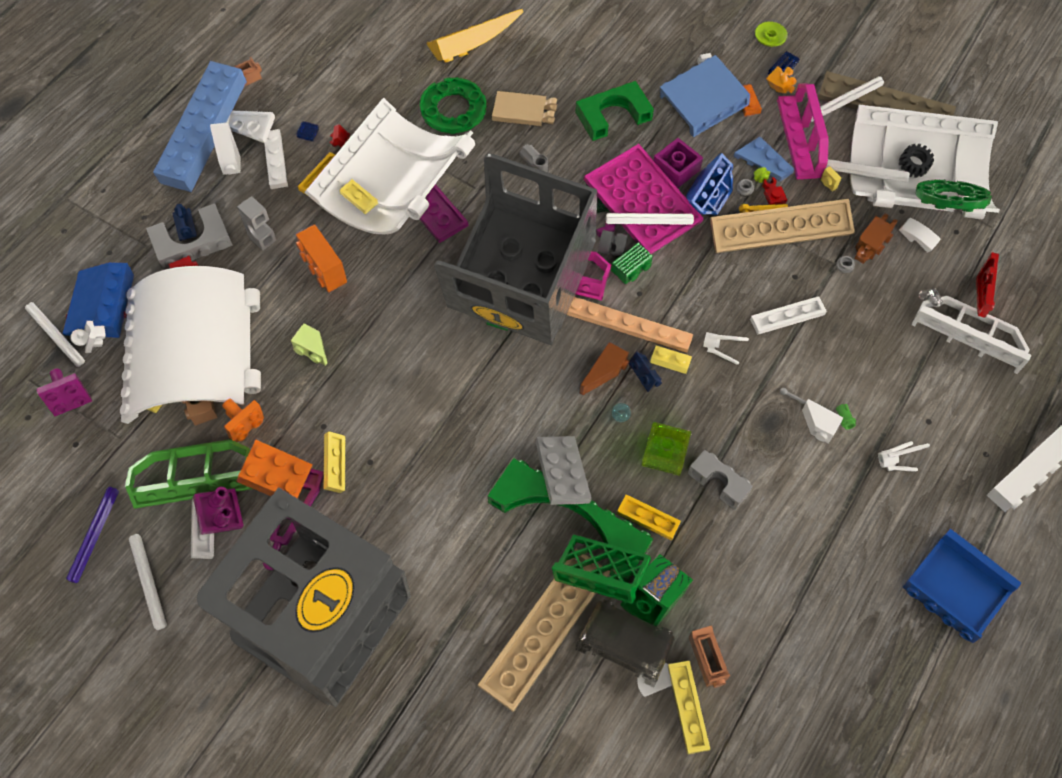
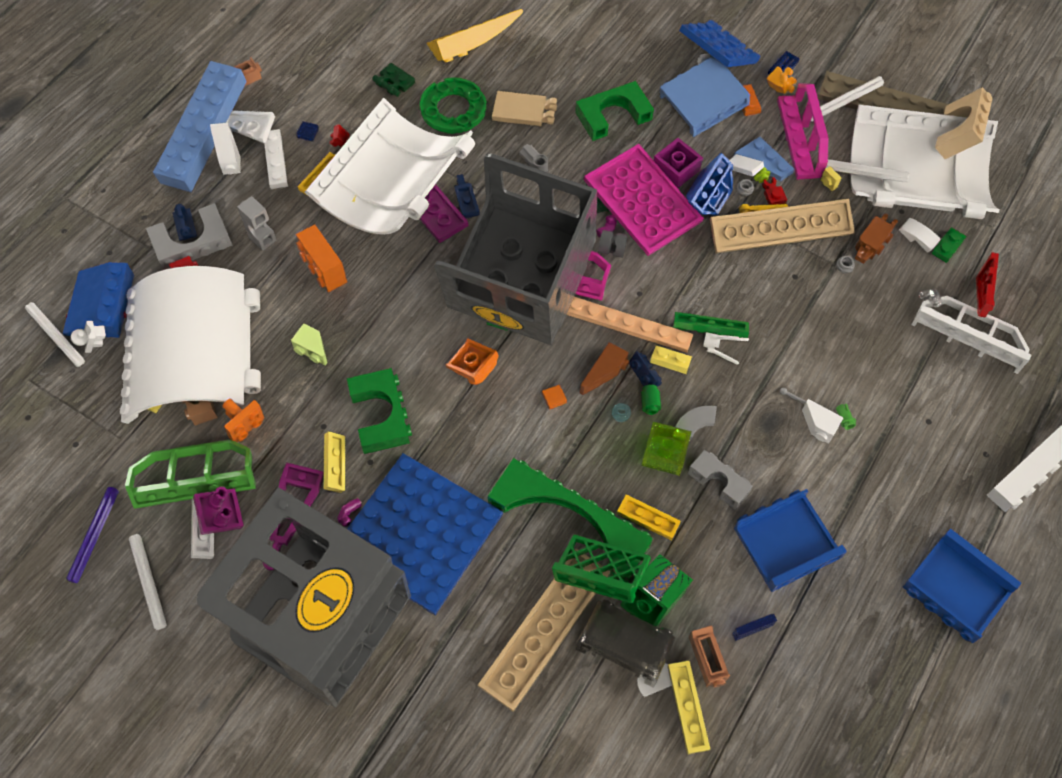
magenta plate [36,369,92,416] -> none
orange brick [236,440,313,498] -> none
light yellow plate [340,179,378,215] -> none
light grey plate [536,436,592,505] -> none
white axle [606,213,694,225] -> none
green brick [611,243,653,284] -> none
white plate [750,296,827,335] -> none
lime dish [755,22,787,47] -> none
white plant [878,441,930,471] -> none
black tyre [899,143,934,178] -> none
green plate [915,179,992,212] -> none
none -> magenta arm [337,498,362,527]
none -> green arch [346,368,412,454]
none -> blue plate [348,453,503,615]
none -> dark green plate [372,63,415,97]
none -> orange slope [446,338,499,385]
none -> dark blue hinge [454,174,480,219]
none -> orange tile [542,384,567,410]
none -> green brick [641,385,661,415]
none -> green plate [673,312,749,338]
none -> light grey tile [673,406,717,440]
none -> blue hinge [679,20,760,67]
none -> white tile [729,154,764,176]
none -> clear blue tile [732,614,777,641]
none -> blue panel [734,489,847,592]
none -> green plate [931,227,967,263]
none -> tan arch [935,87,992,159]

